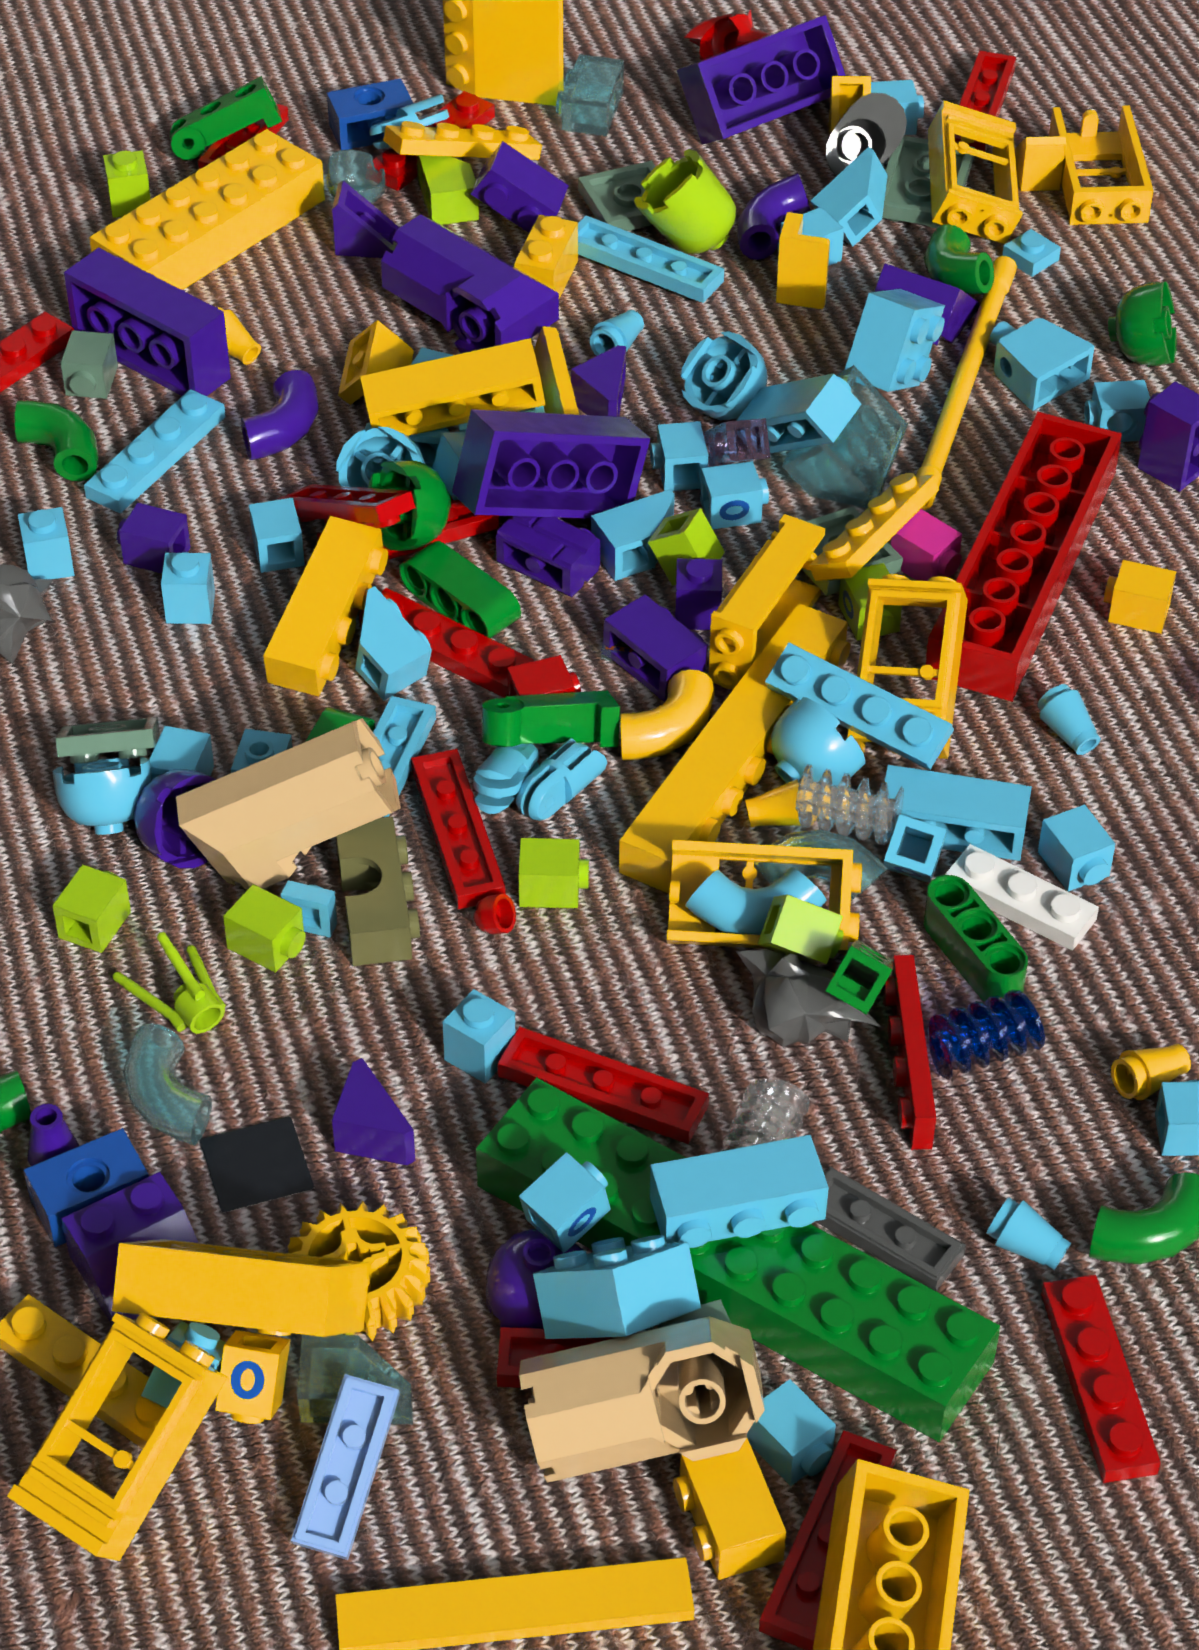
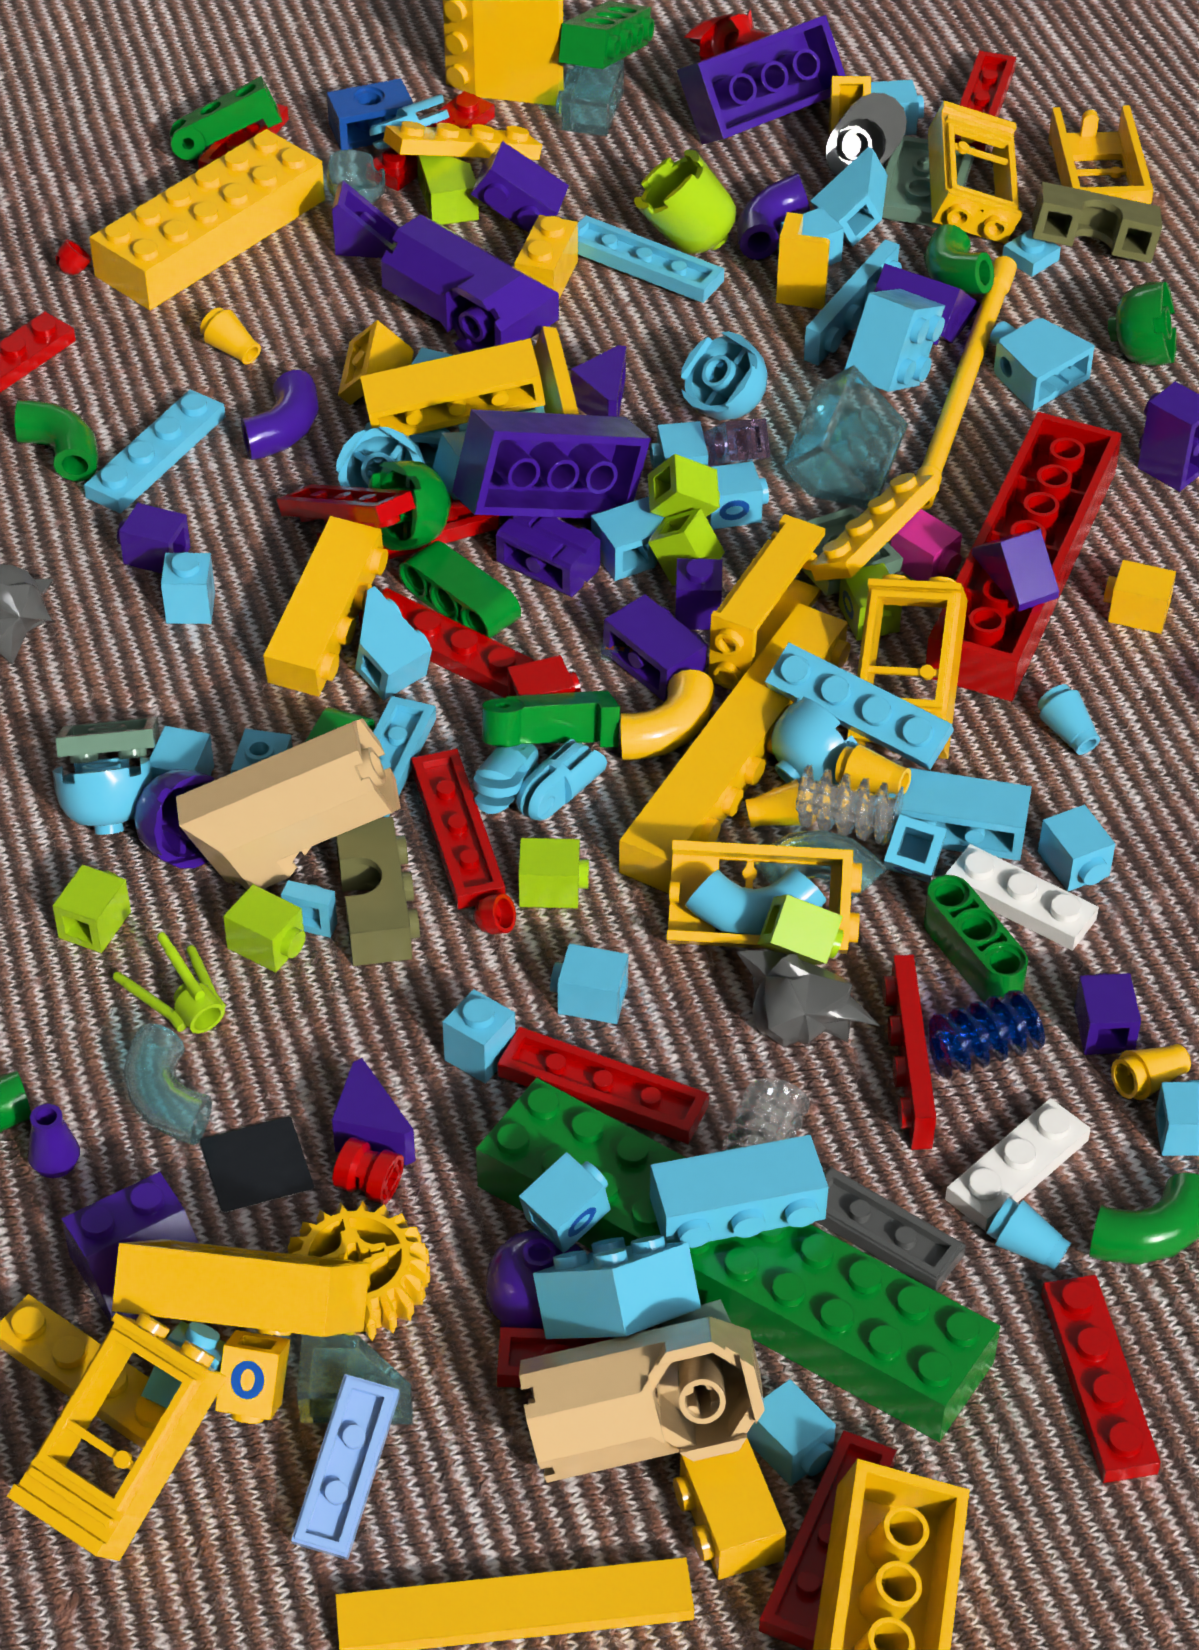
medium azure brick [18,507,75,579] -> none
blue brick [24,1128,149,1247] -> none
sand green brick [61,330,118,399] -> none
dark purple brick [64,247,231,396] -> none
lime brick [103,150,151,218] -> none
medium azure brick [249,498,305,573] -> none
sand green plate [578,161,656,231] -> none
medium azure cone [590,310,644,356] -> none
medium azure brick [733,373,862,455] -> none
green leg [825,939,893,1015] -> none
yellow slope [1015,136,1066,191] -> none
medium azure brick [1084,380,1150,442] -> none
none -> red hinge [55,239,92,275]
none -> red wheel [332,1137,404,1205]
none -> medium azure brick [550,943,629,1024]
none -> green brick [559,1,655,69]
none -> lime brick [648,454,720,518]
none -> medium azure plate [804,239,902,365]
none -> yellow cone [835,744,911,796]
none -> white plate [945,1098,1091,1231]
none -> dark purple slope [972,529,1059,612]
none -> olive arch [1032,181,1162,263]
none -> dark purple brick [1074,973,1141,1055]

